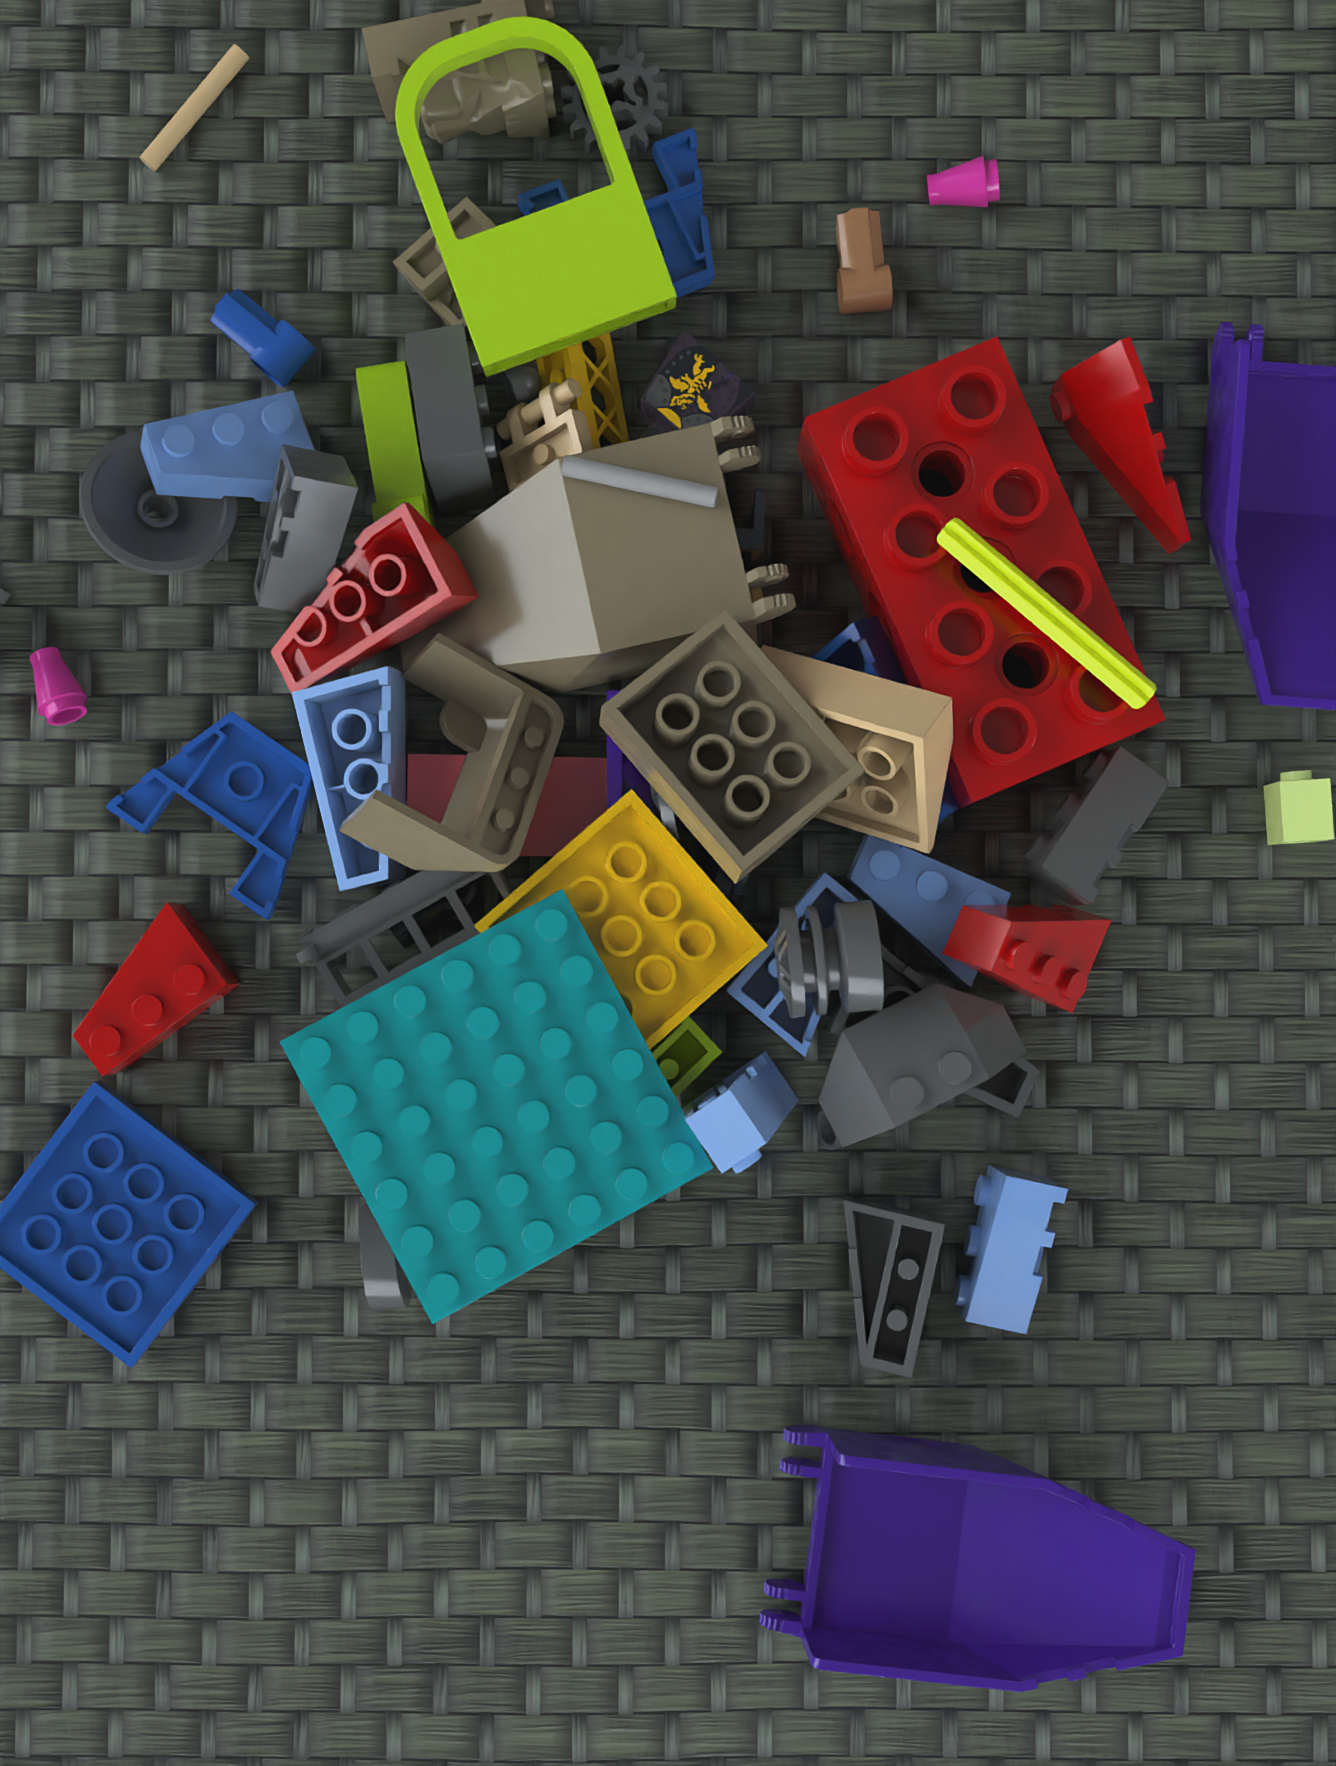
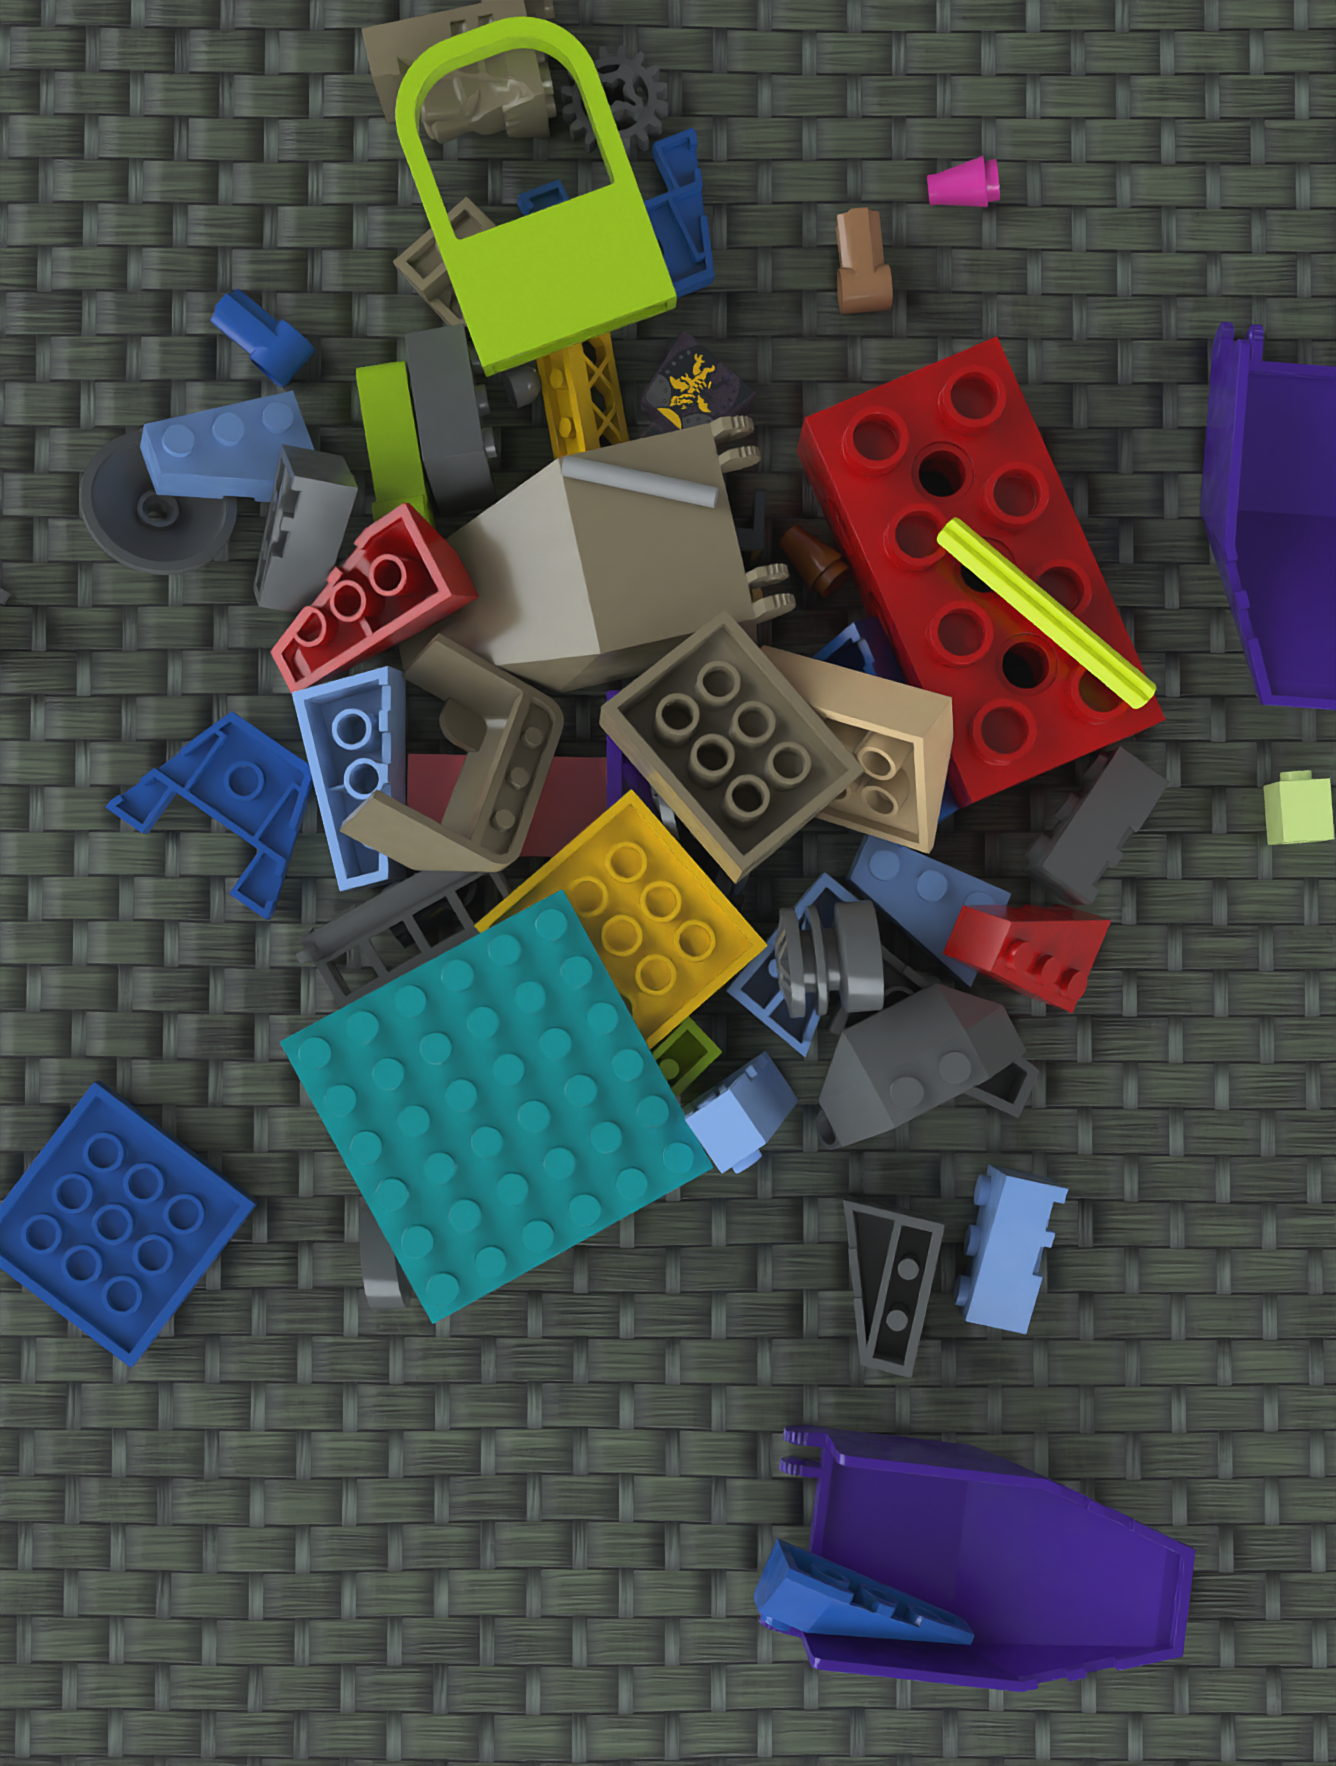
dark pink cone [29,647,88,726] -> none
red wedge [72,902,241,1077] -> none
tan bar [140,44,249,171] -> none
tan plate [496,378,594,492] -> none
red wedge [1049,336,1191,554] -> none
none -> blue wedge [753,1538,974,1645]
none -> dark orange cone [778,524,851,598]

